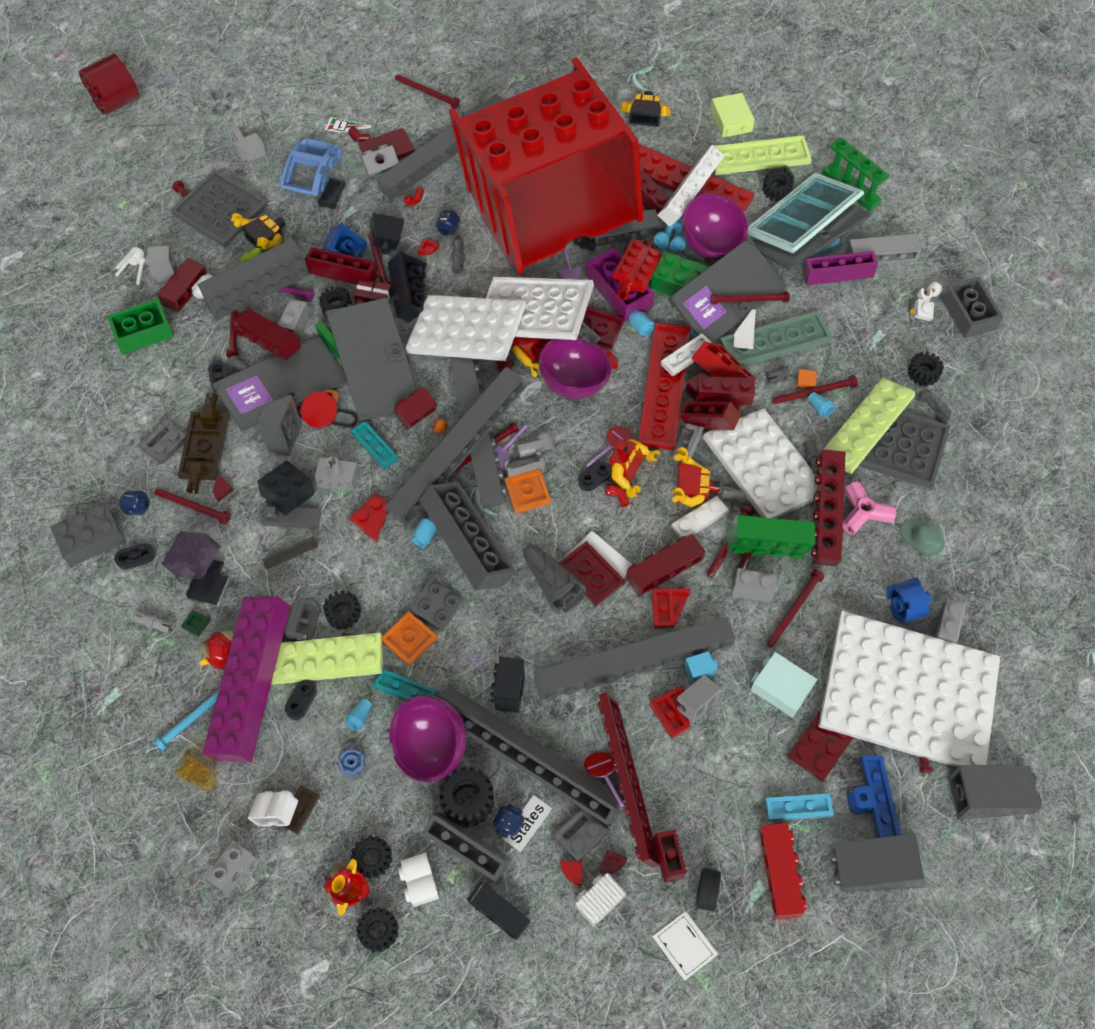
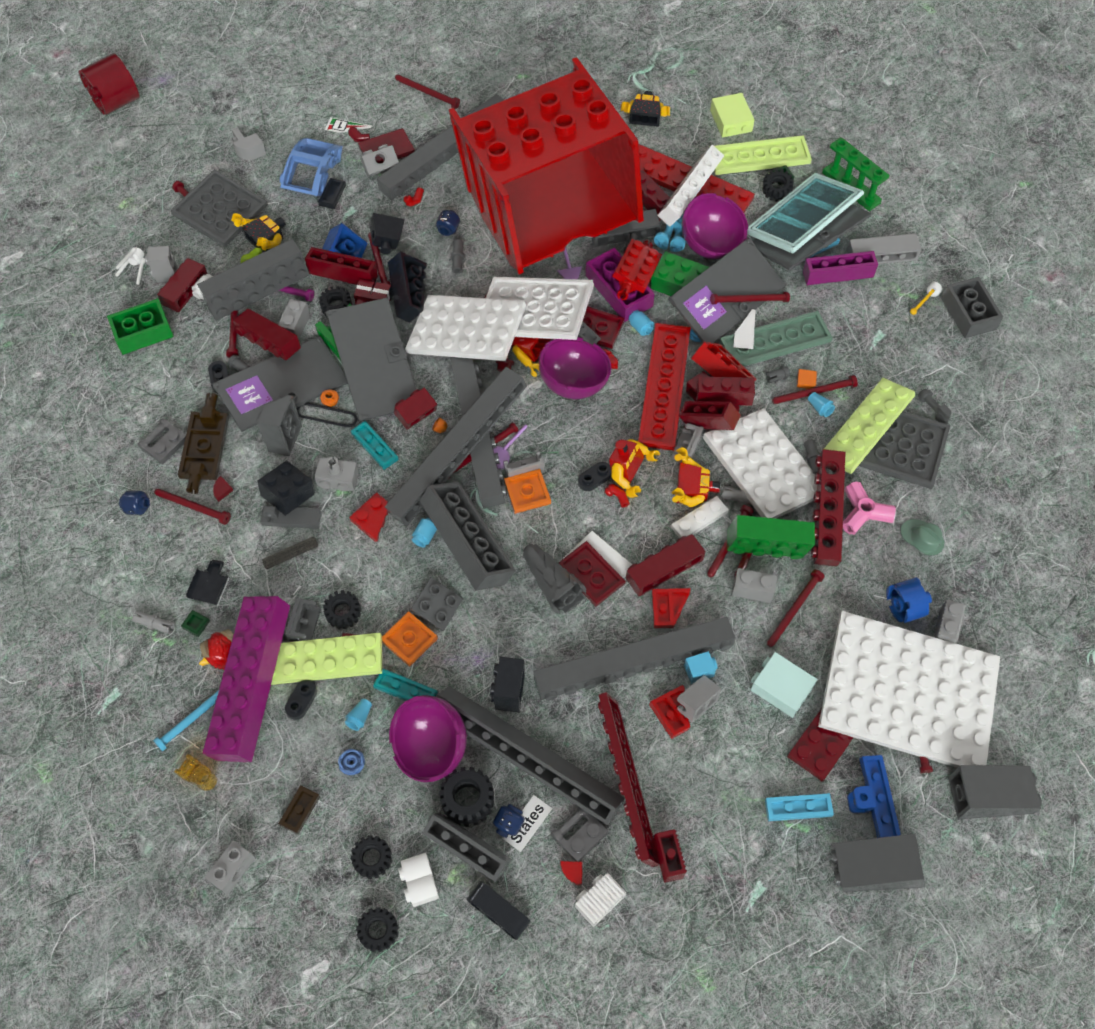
dark grey brick [50,502,126,567] -> none
black plate [114,543,155,569] -> none
clear purple brick [161,531,221,579] -> none
white brick [248,790,298,827] -> none
red tile [301,392,338,429] -> none
red hair [324,858,370,915] -> none
red tile [418,239,440,256] -> none
light grey piece [517,433,556,460] -> none
black axle [573,236,597,252] -> none
red piece [584,752,624,807] -> none
red piece [586,426,634,468] -> none
dark red tile [599,850,627,874] -> none
white sticker [653,911,718,981] -> none
white plate [661,334,712,376] -> none
black tyre [696,868,721,912] -> none
red brick [759,823,807,920] -> none
black tyre [908,351,944,386] -> none
white plate [914,288,934,321] -> none

